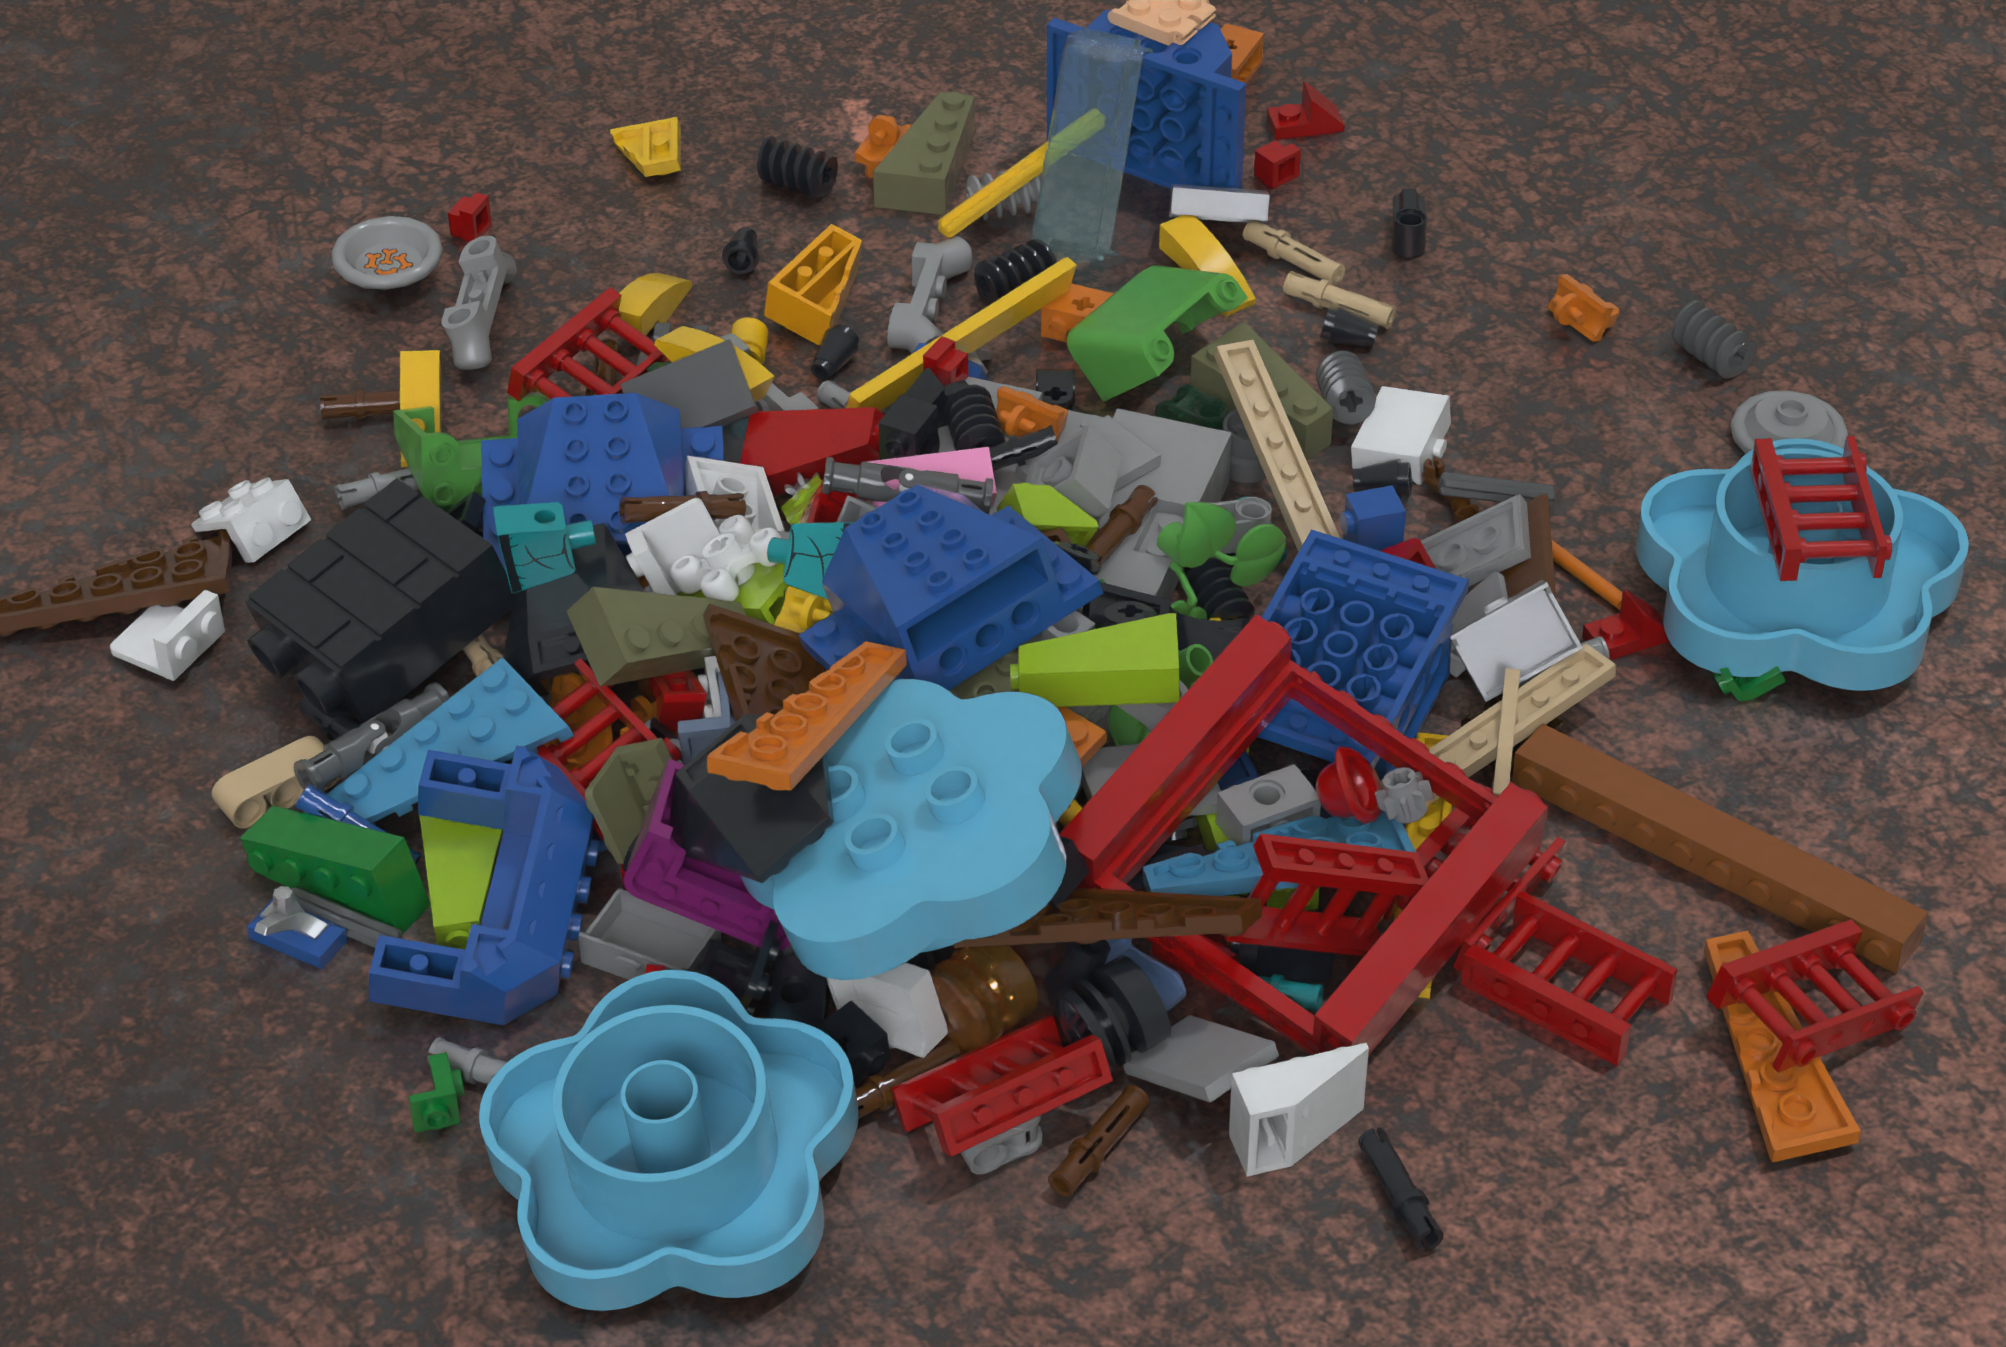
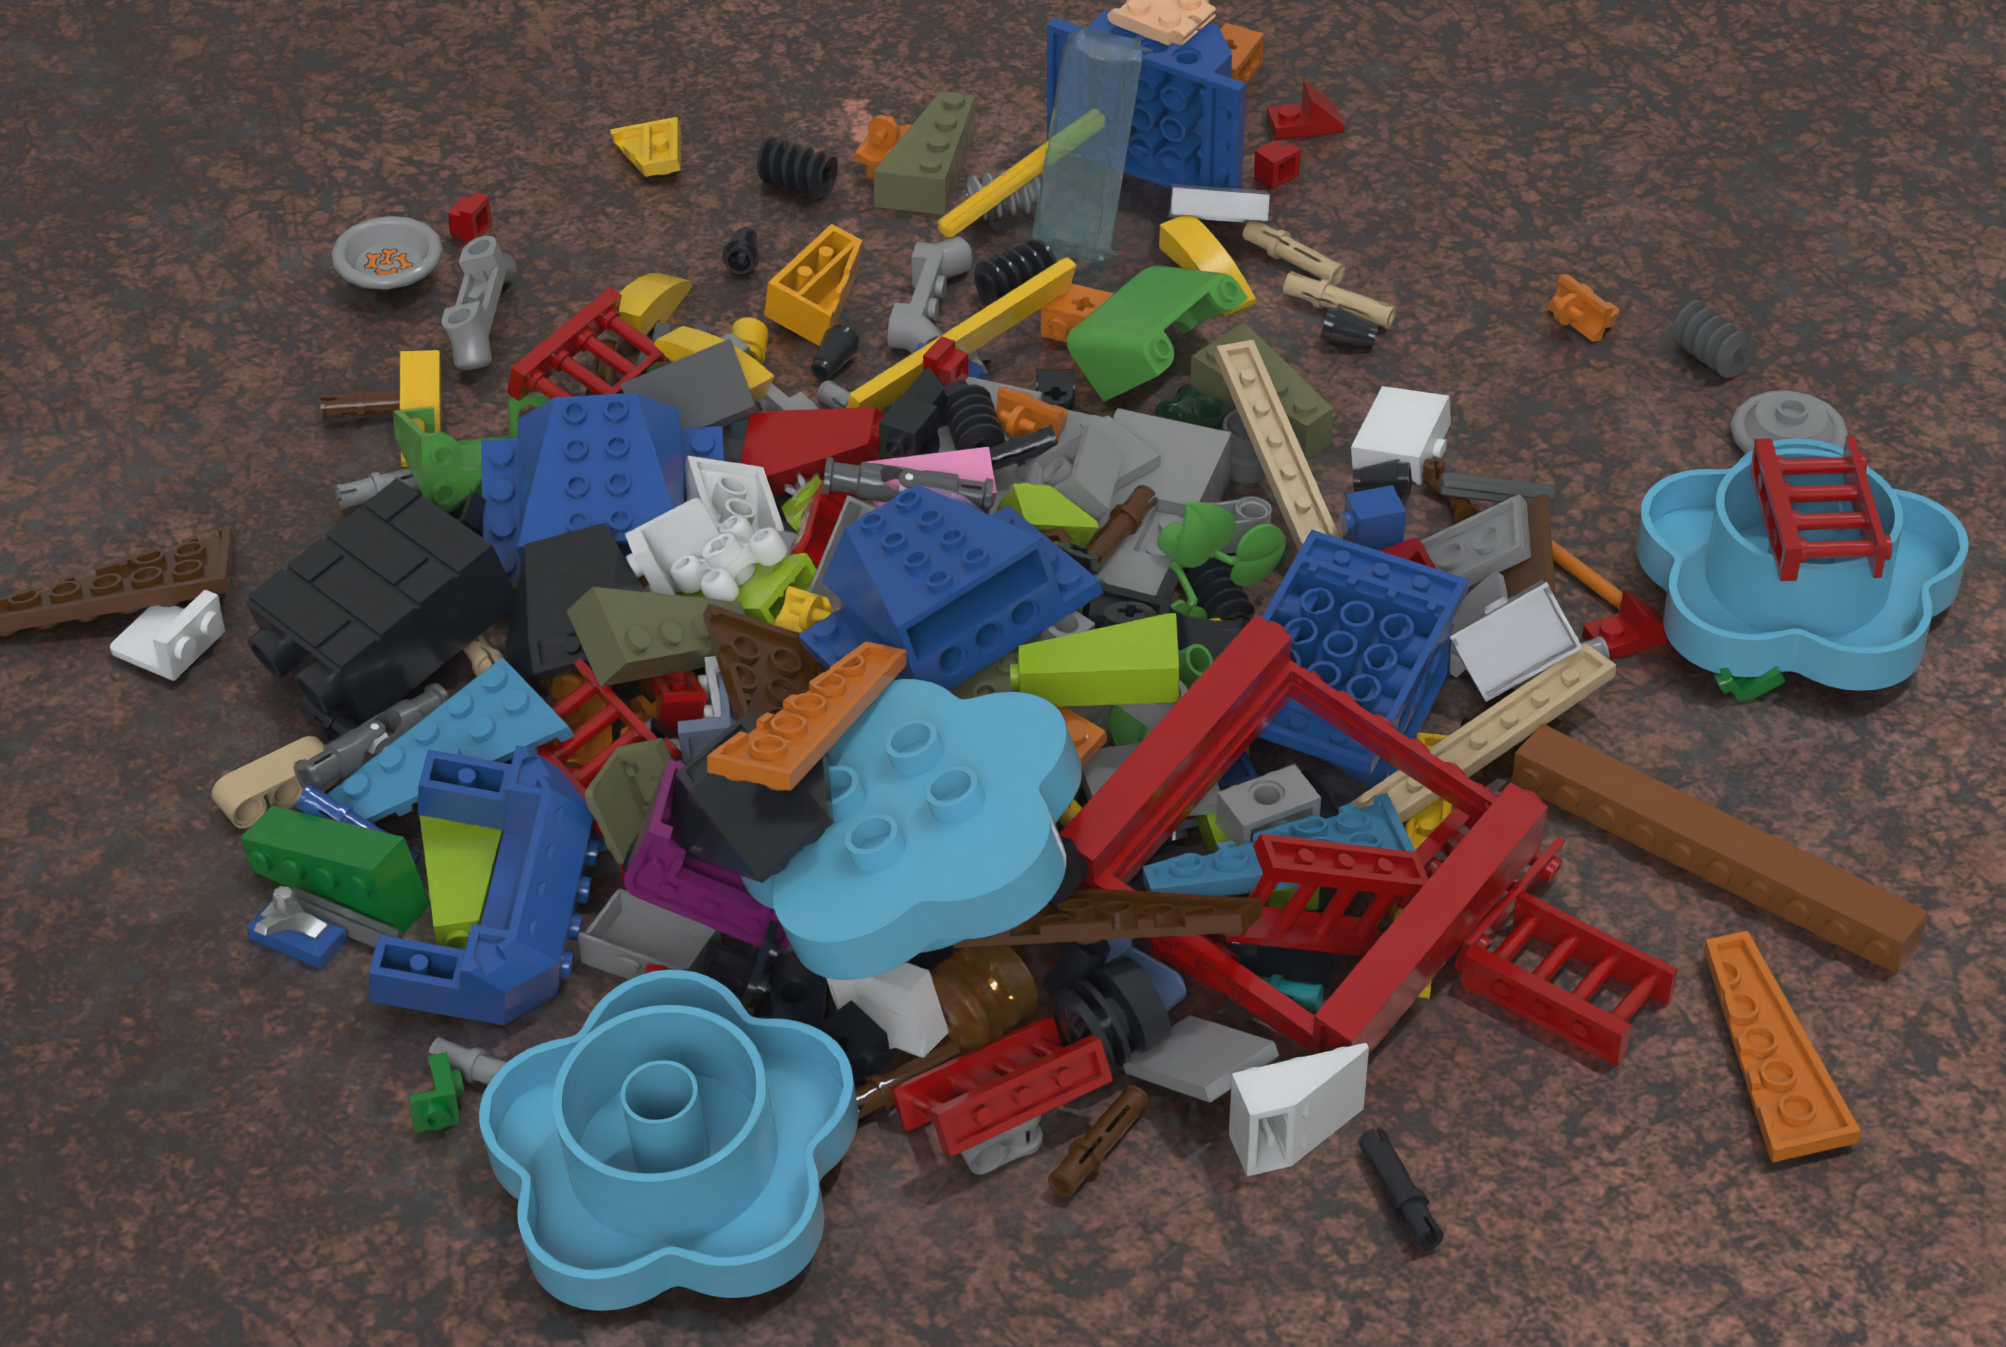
white bracket [191,477,311,563] -> none
teal torso [493,502,597,593] -> none
reddish brown pin [619,491,746,524] -> none
teal torso [767,522,854,599] -> none
dark grey piece [1316,351,1376,425] -> none
red hat [1316,747,1383,824] -> none
light grey gear [1375,768,1434,823] -> none
black piece [1392,189,1427,257] -> none
tan piece [1493,668,1520,796] -> none
red fence [1706,919,1924,1073] -> none

